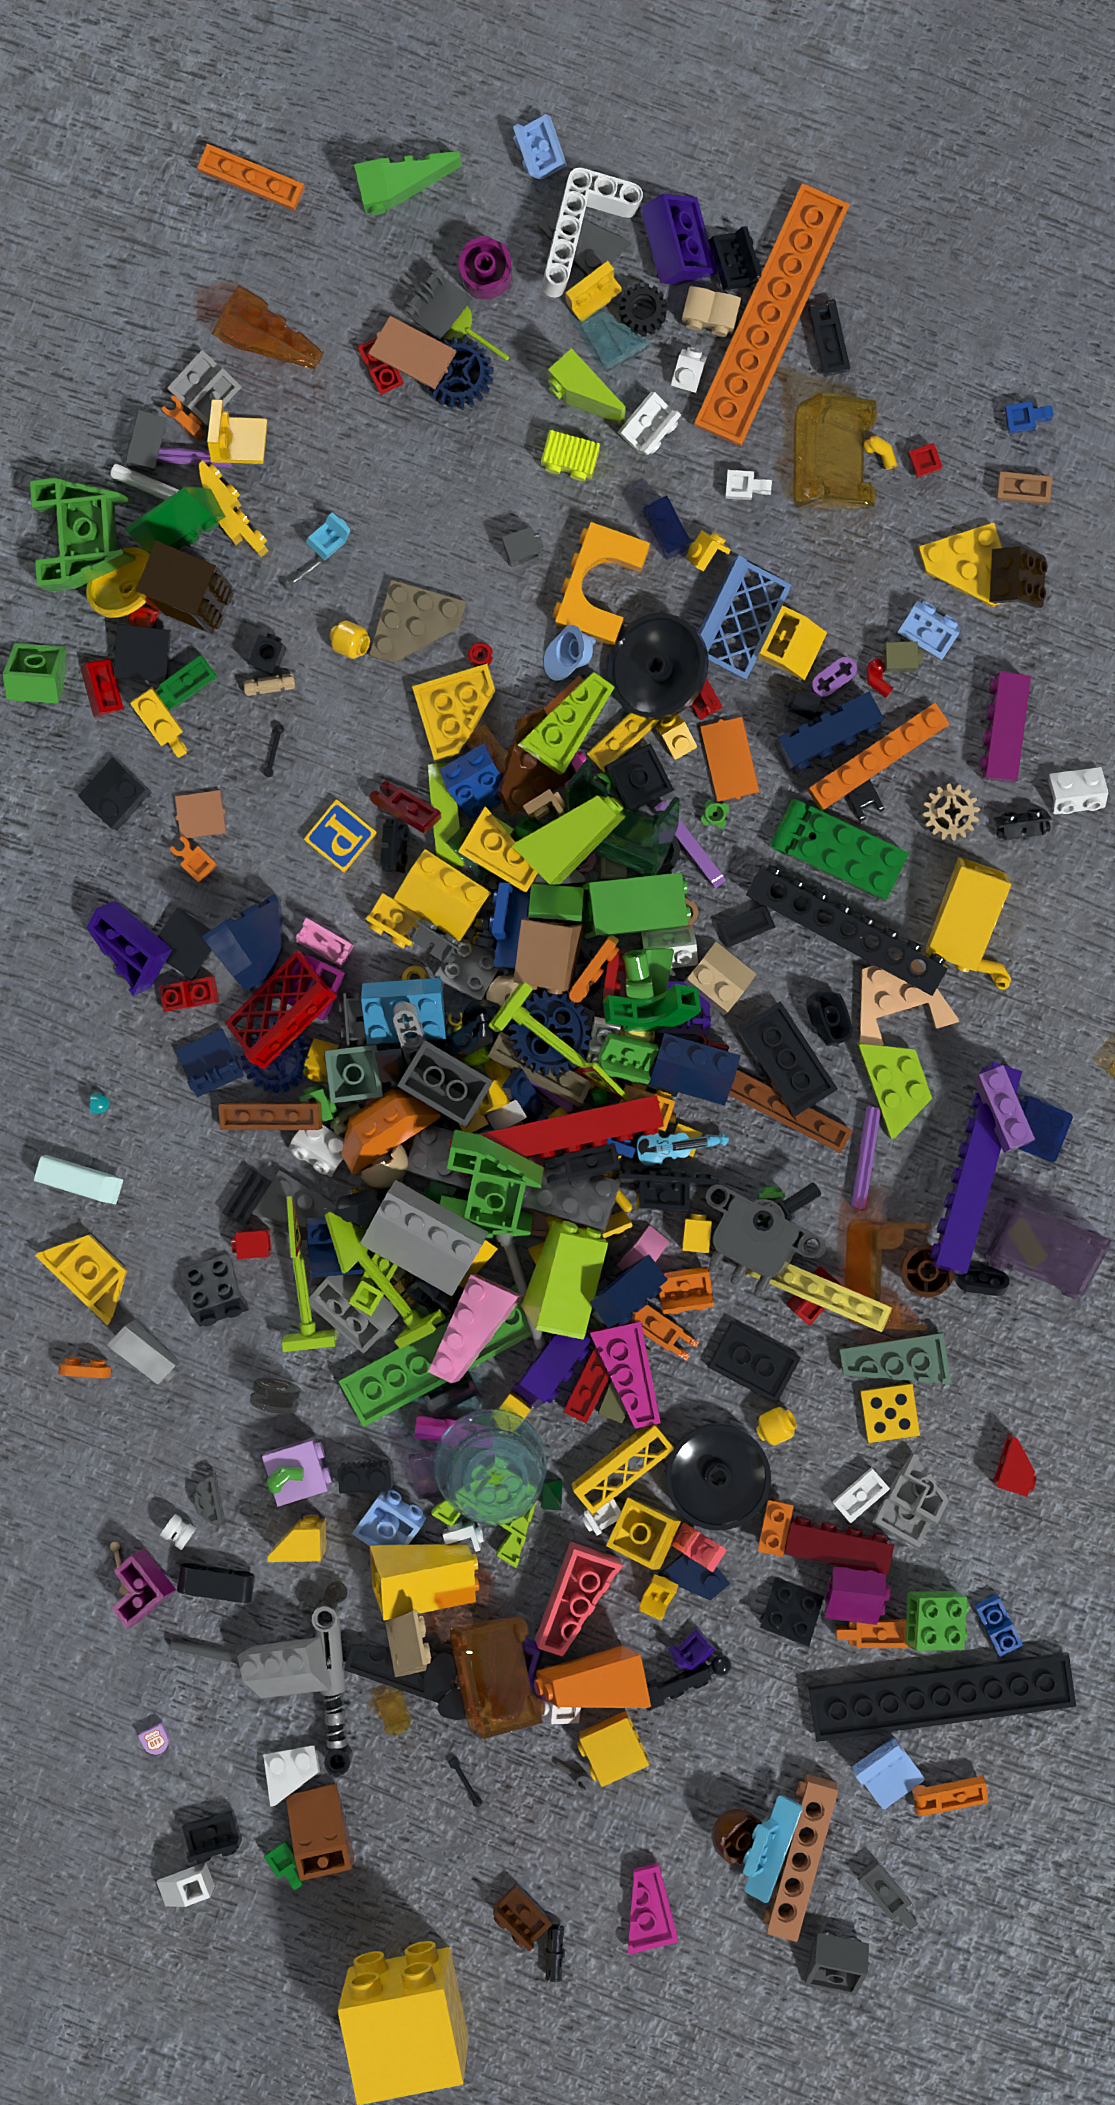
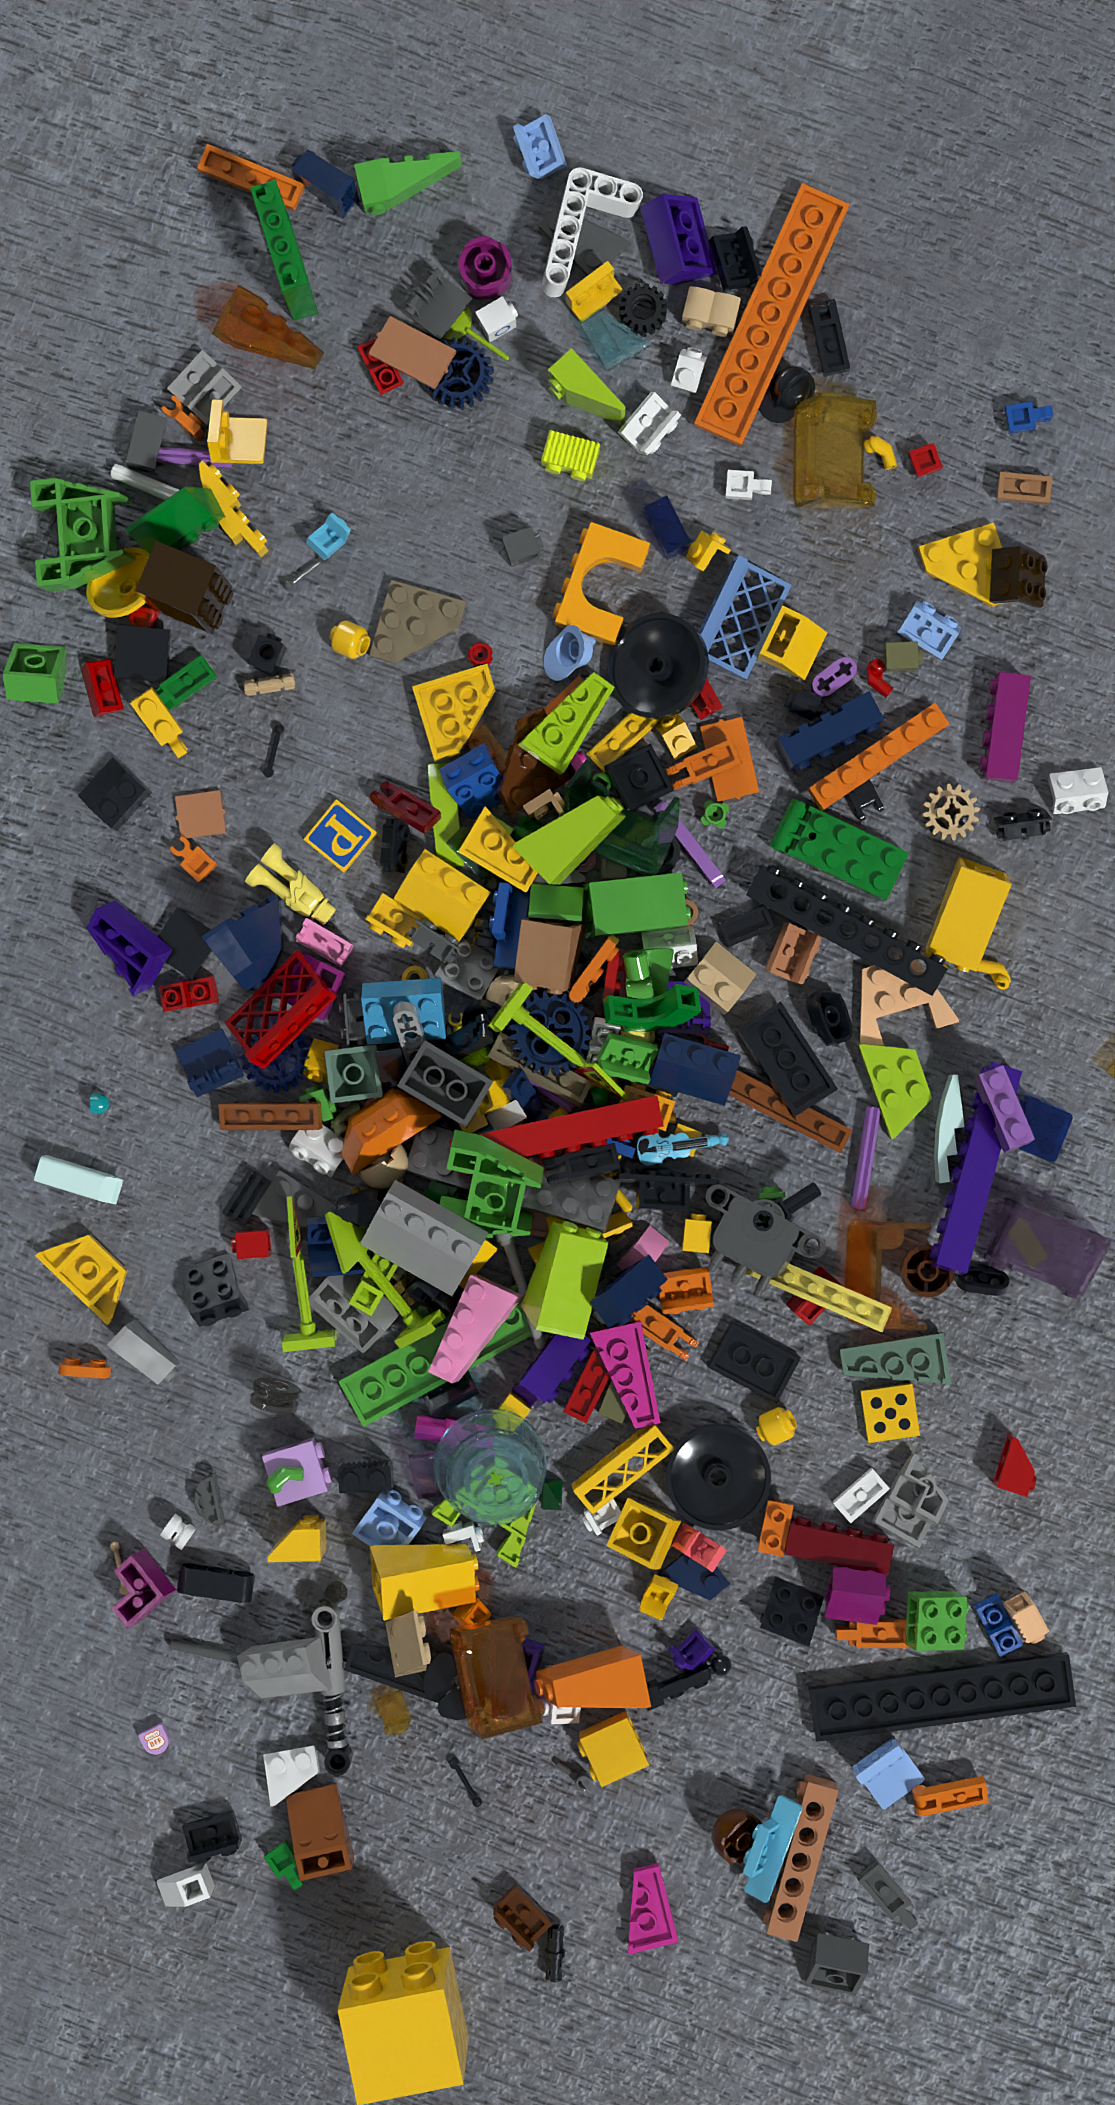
coral wedge [535,1541,623,1657] -> none
none -> light yellow piece [245,843,337,925]
none -> green window [250,179,319,321]
none -> dark blue slope [291,150,359,219]
none -> light orange slope [452,1597,492,1635]
none -> white brick [475,296,518,343]
none -> orange hinge [666,738,742,790]
none -> black piece [759,366,815,423]
none -> nougat bracket [765,922,821,985]
none -> light aqua slope [934,1074,964,1183]
none -> light nougat brick [1003,1592,1049,1644]

